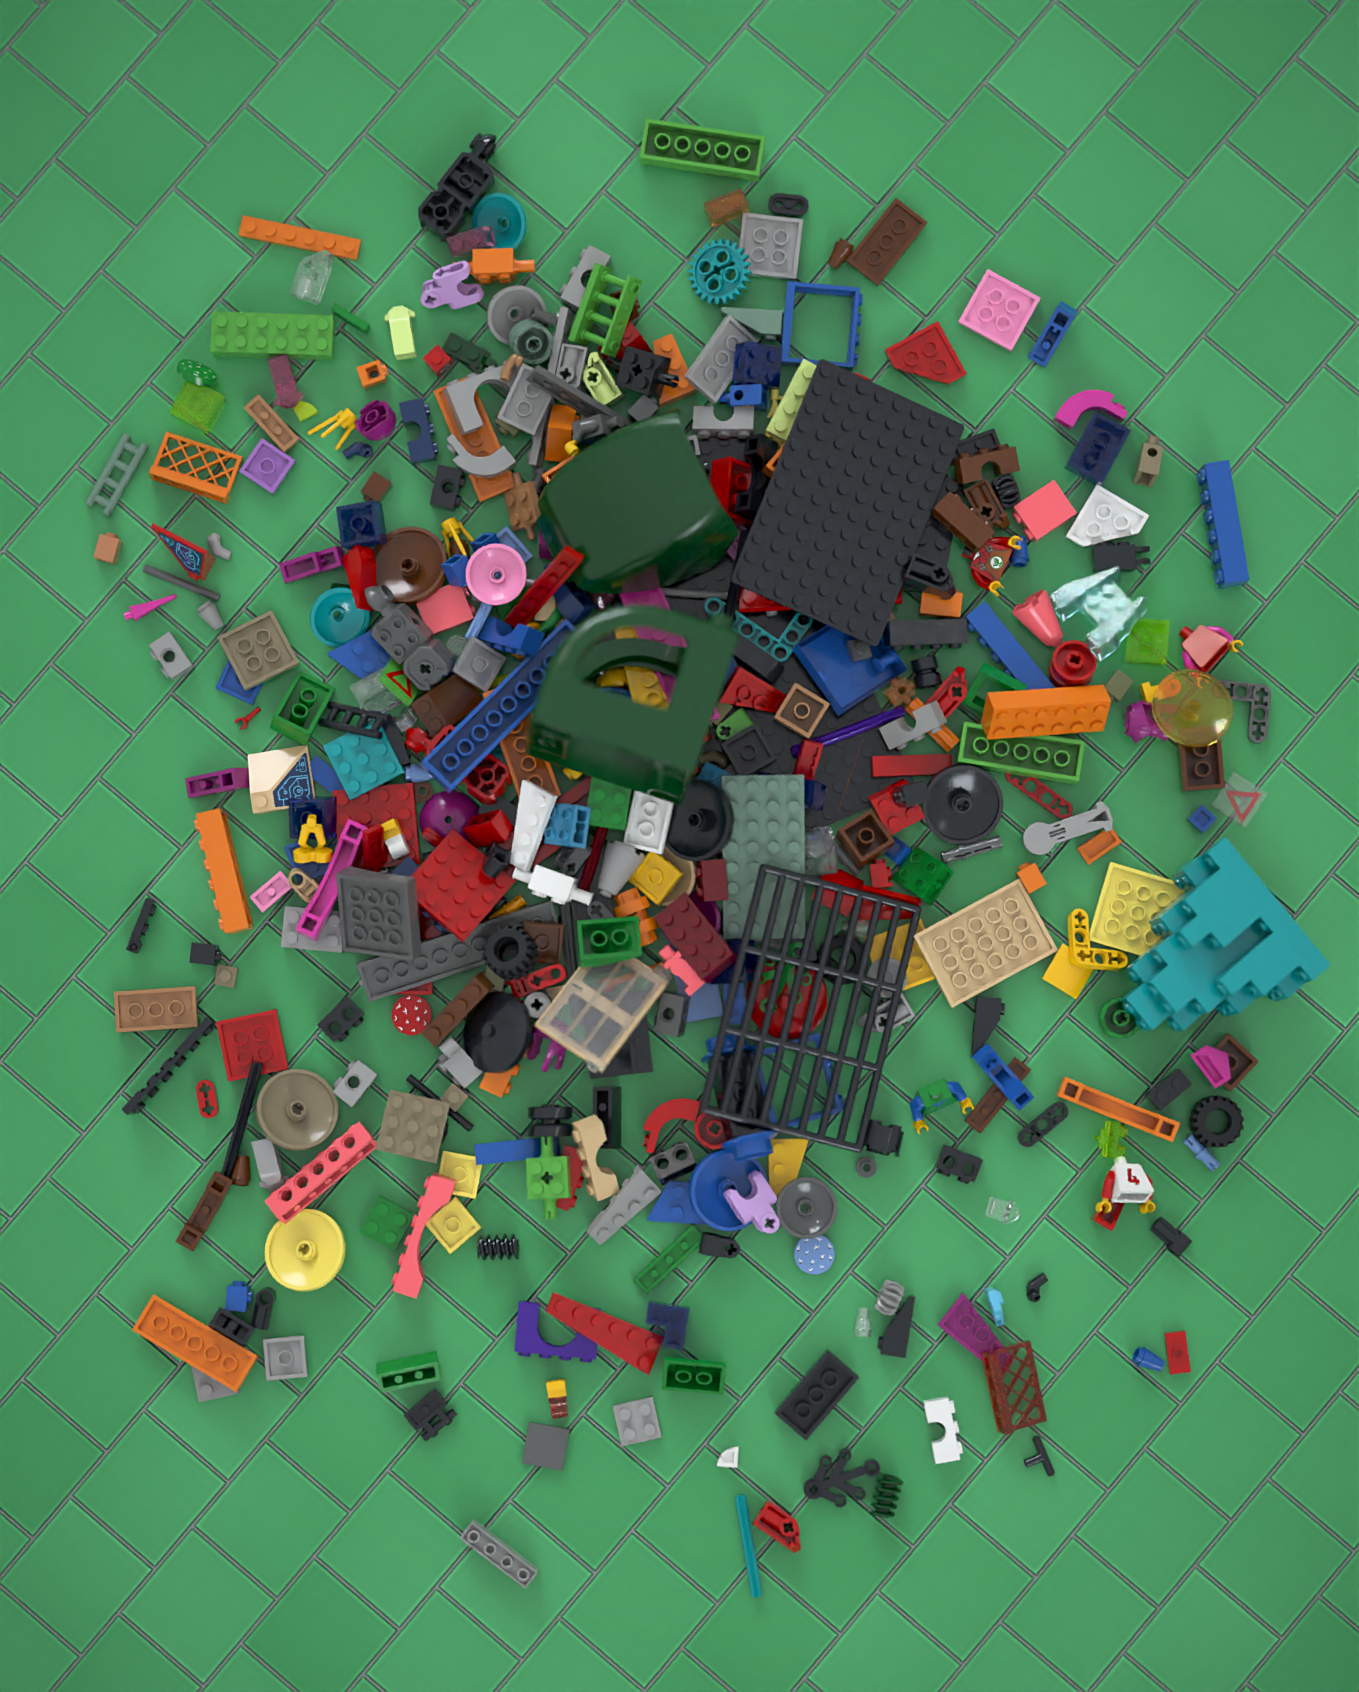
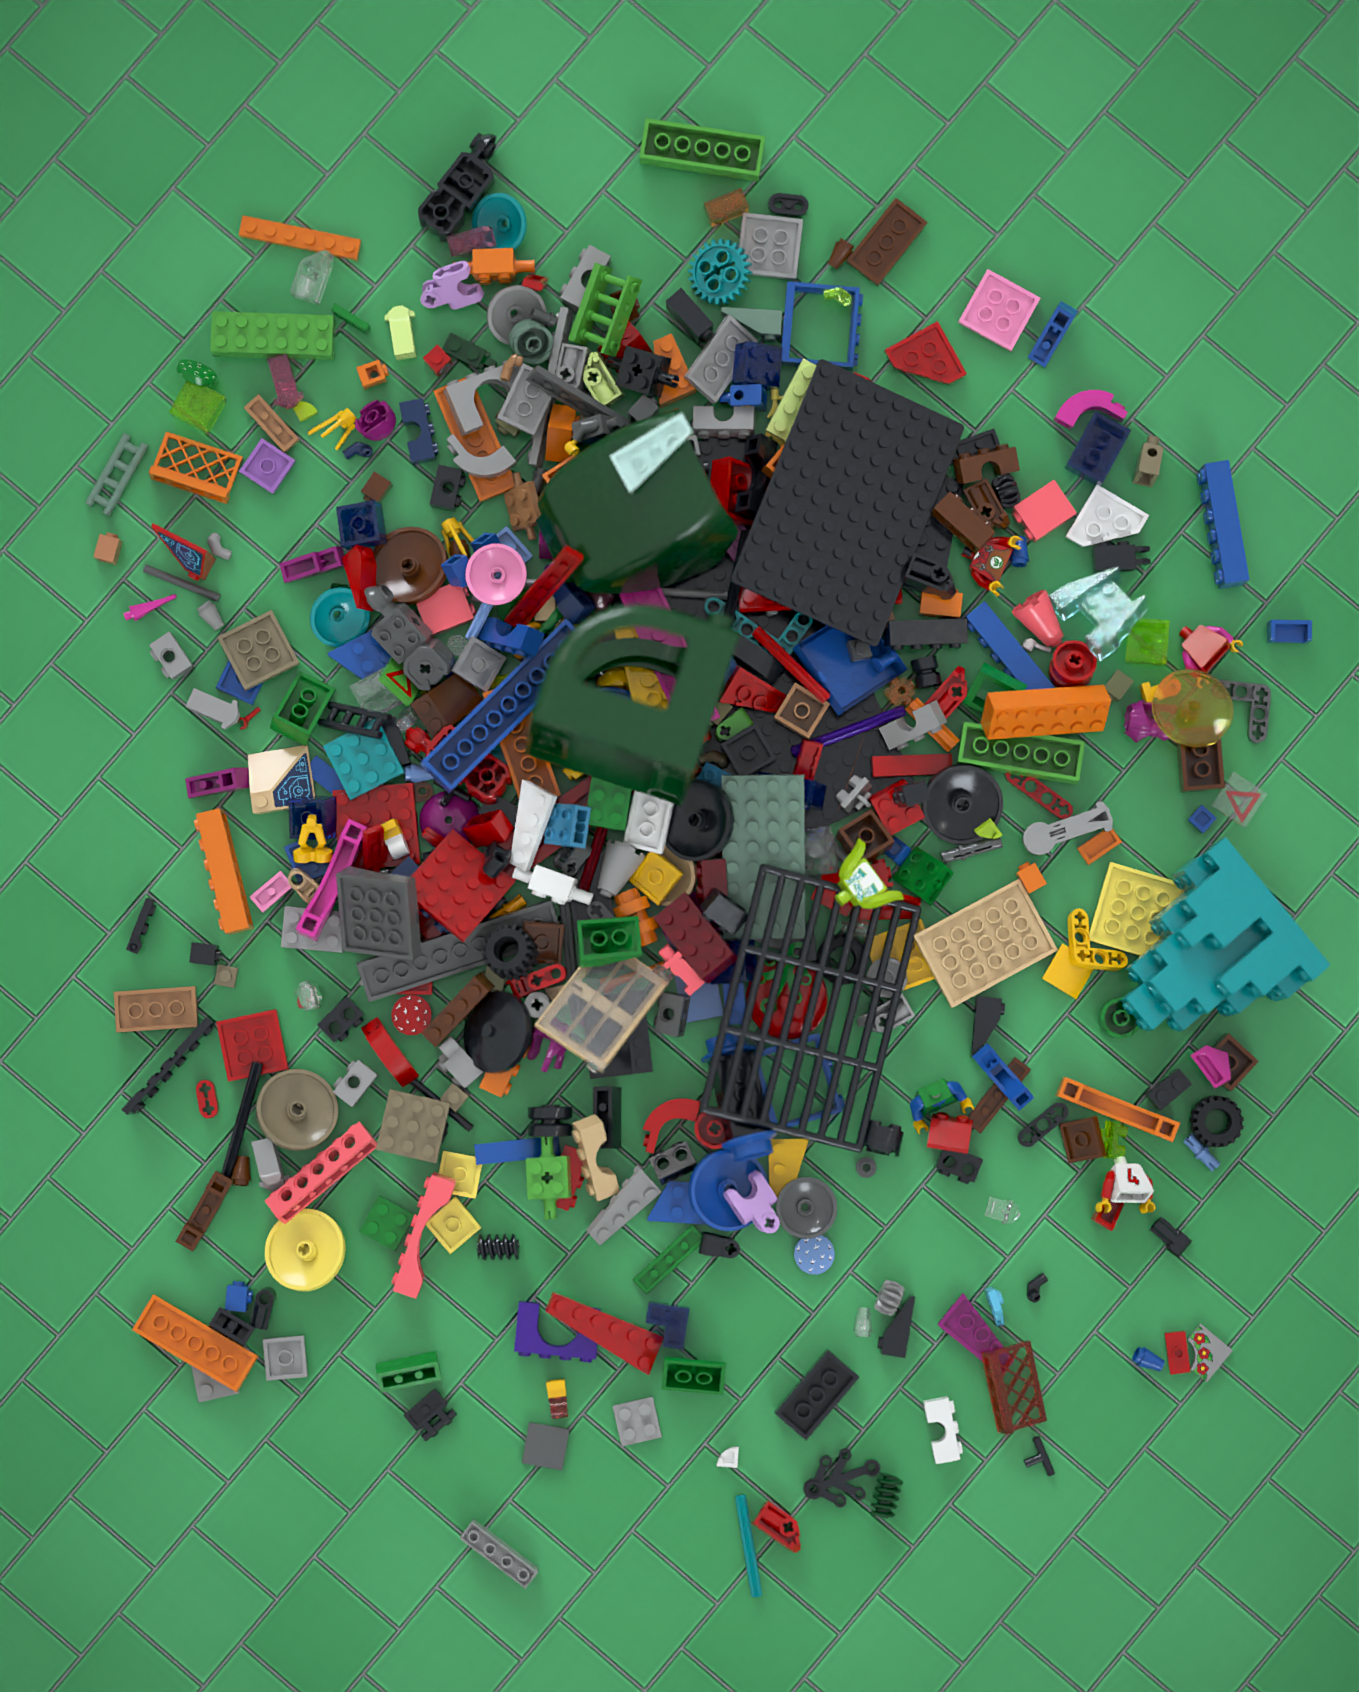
none -> light grey piece [185,688,240,729]
none -> clear head [293,980,323,1012]
none -> red arch [361,1017,419,1087]
none -> black piece [433,780,472,807]
none -> red plate [522,273,548,291]
none -> light aqua wing [610,413,693,493]
none -> black brick [666,288,713,345]
none -> black brick [699,887,748,935]
none -> red axle [752,626,830,703]
none -> clear neon green arm [823,287,852,306]
none -> lime torso [835,838,904,909]
none -> light grey hips [836,775,873,814]
none -> red slope [927,1112,973,1154]
none -> lime tile [974,818,1003,839]
none -> white hand [1022,638,1051,653]
none -> reddish brown tile [1059,1116,1107,1164]
none -> light grey tile [1187,1324,1233,1382]
none -> blue panel [1267,620,1312,643]

